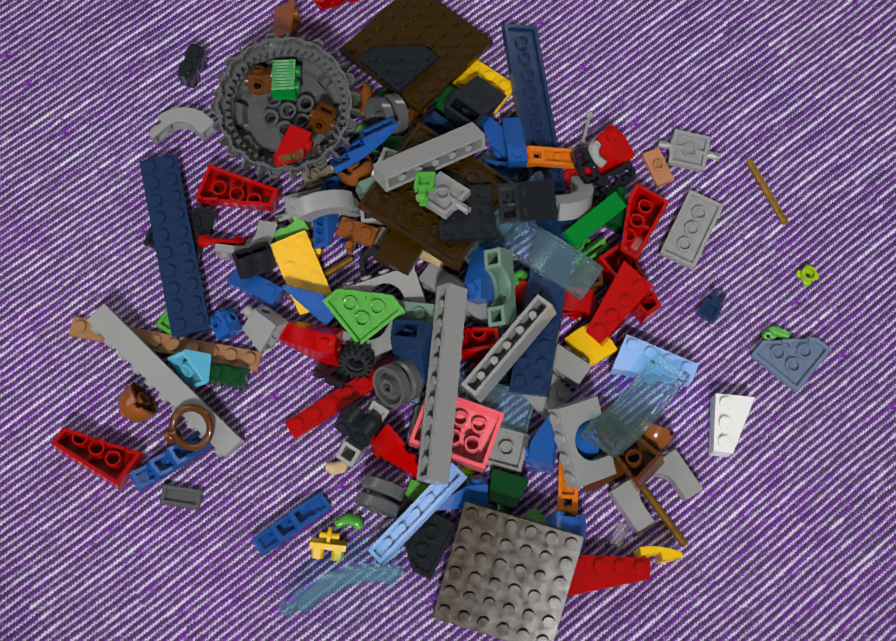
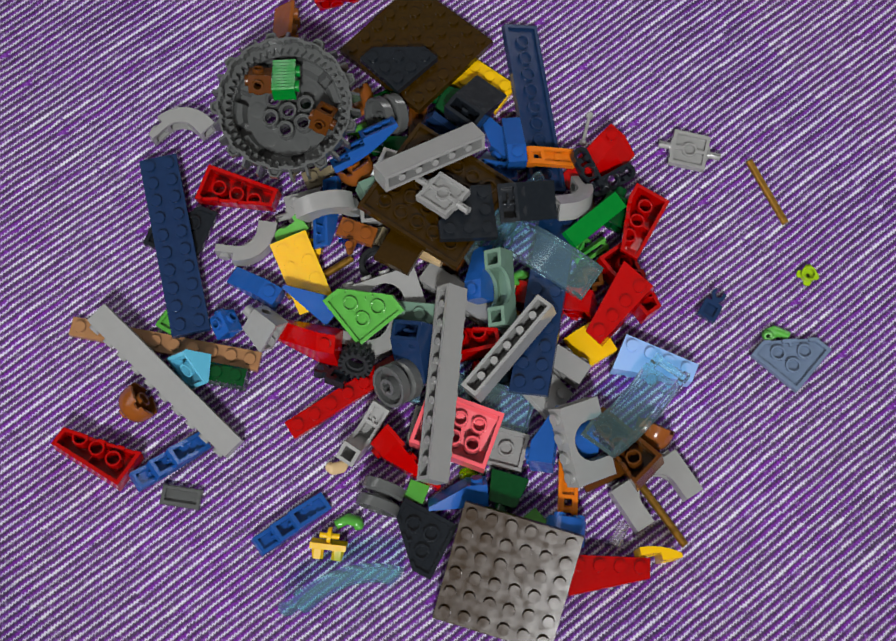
reddish brown piece [164,404,214,451] -> none
black brick [178,44,208,88] -> none
red bar [198,234,245,248] -> none
black brick [231,241,276,279] -> none
red slope [274,124,314,167] -> none
black brick [334,403,382,447] -> none
light blue plate [368,463,468,565] -> none
bright green plate [414,172,437,206] -> none
light grey arm [588,140,607,169] -> none
nougat plate [641,148,674,188] -> none
light grey plate [659,190,724,270] -> none
white wedge [708,393,755,457] -> none

